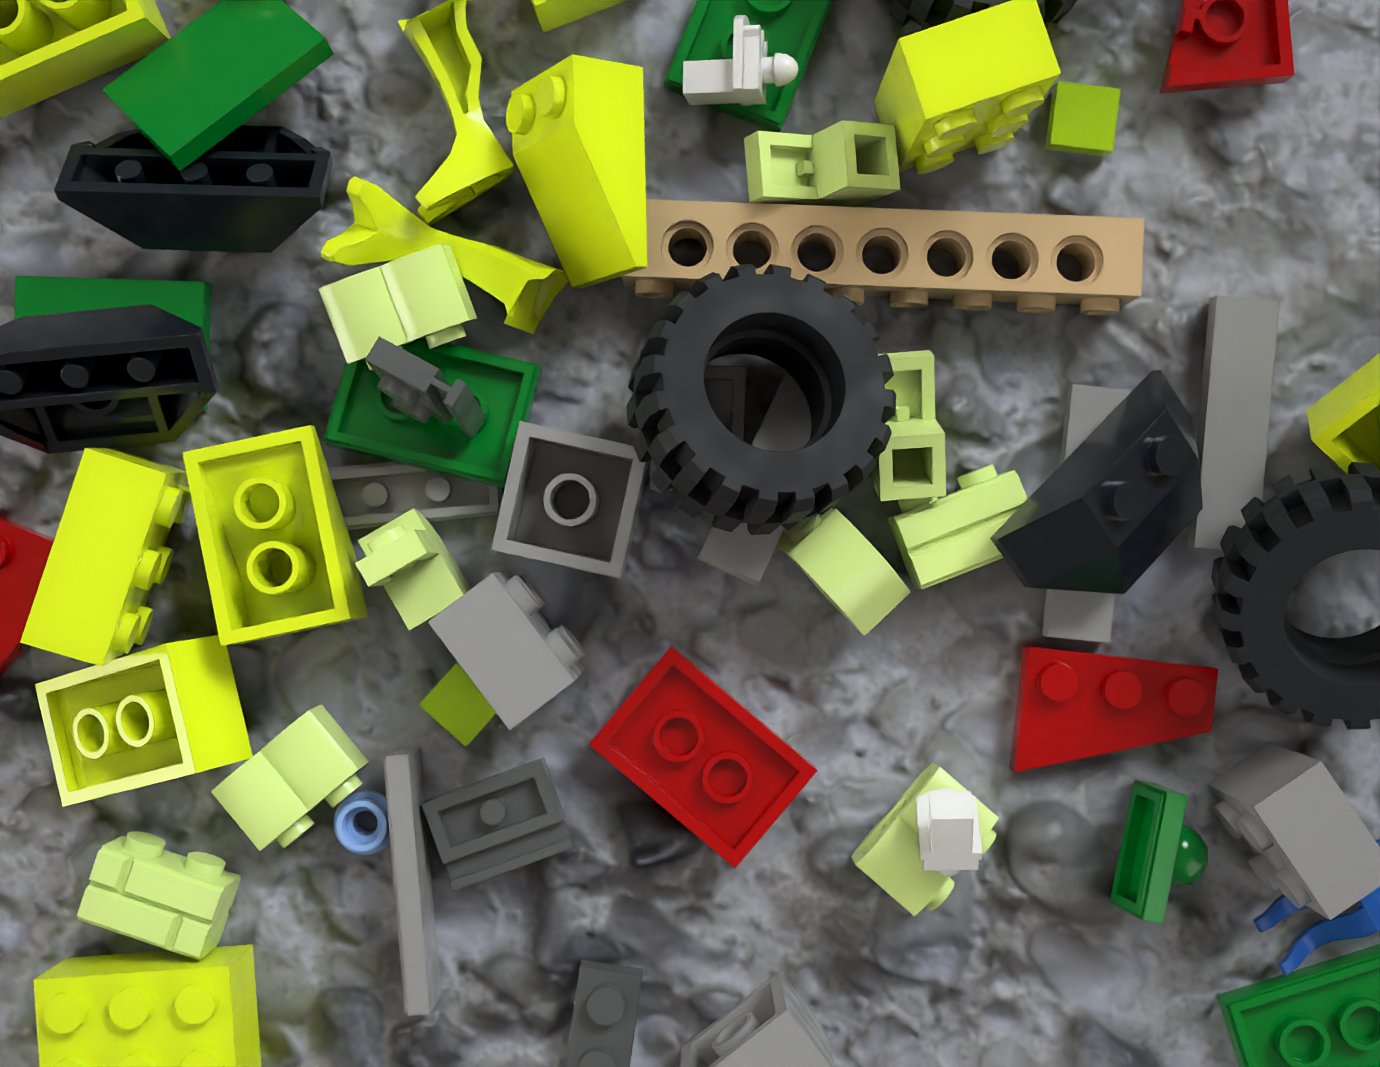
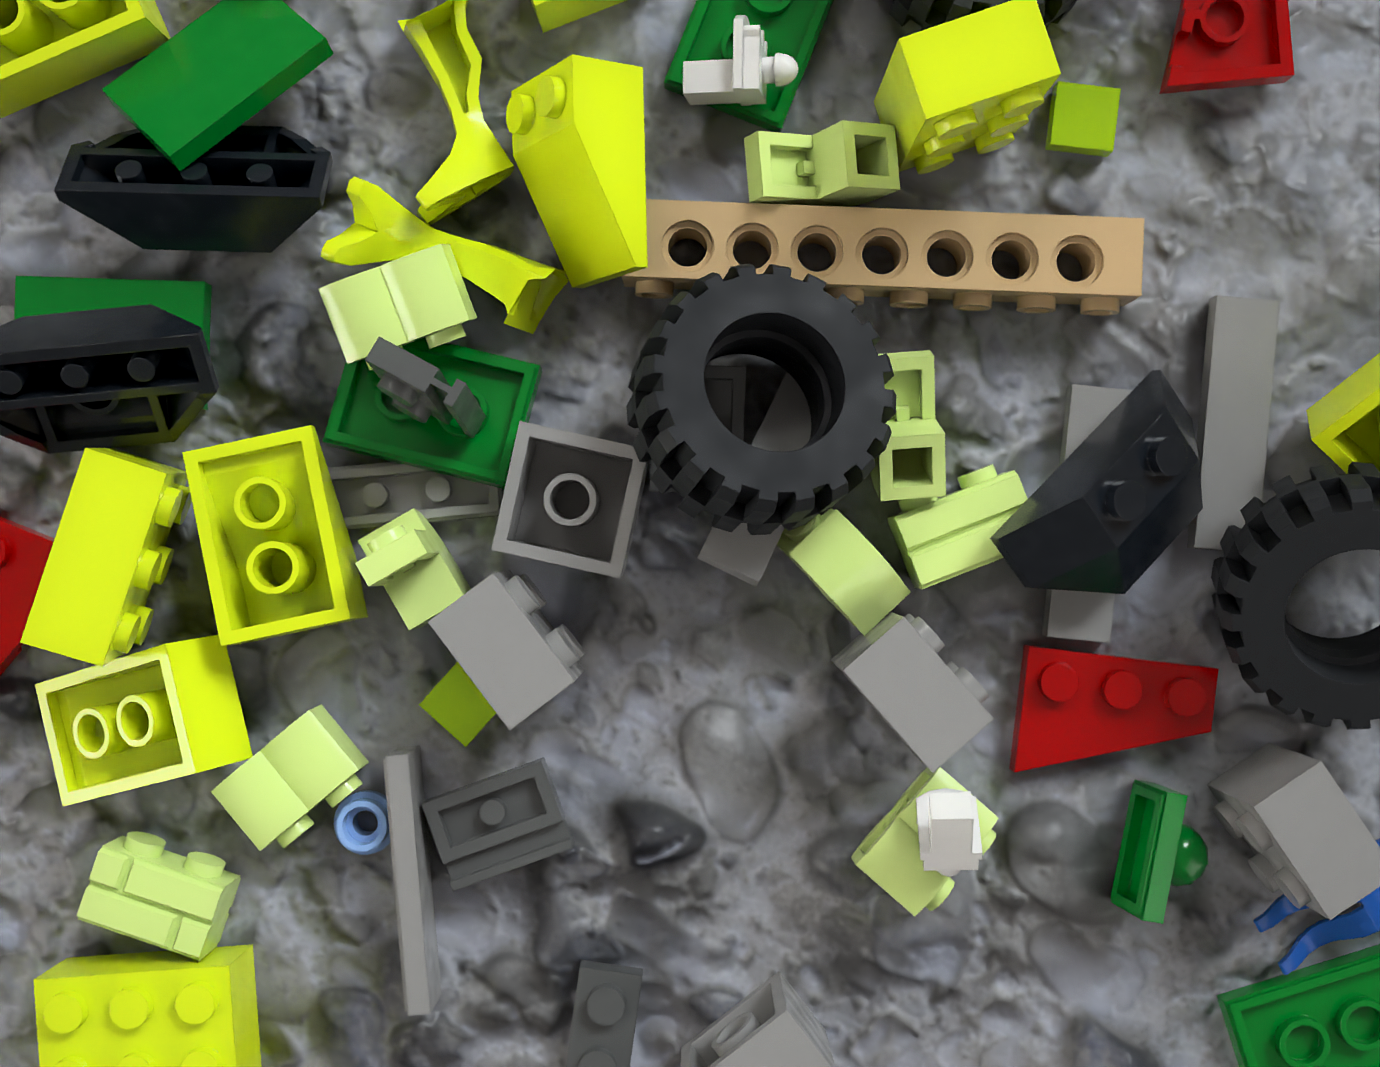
red plate [589,645,818,868] -> none
none -> light grey brick [831,612,994,773]

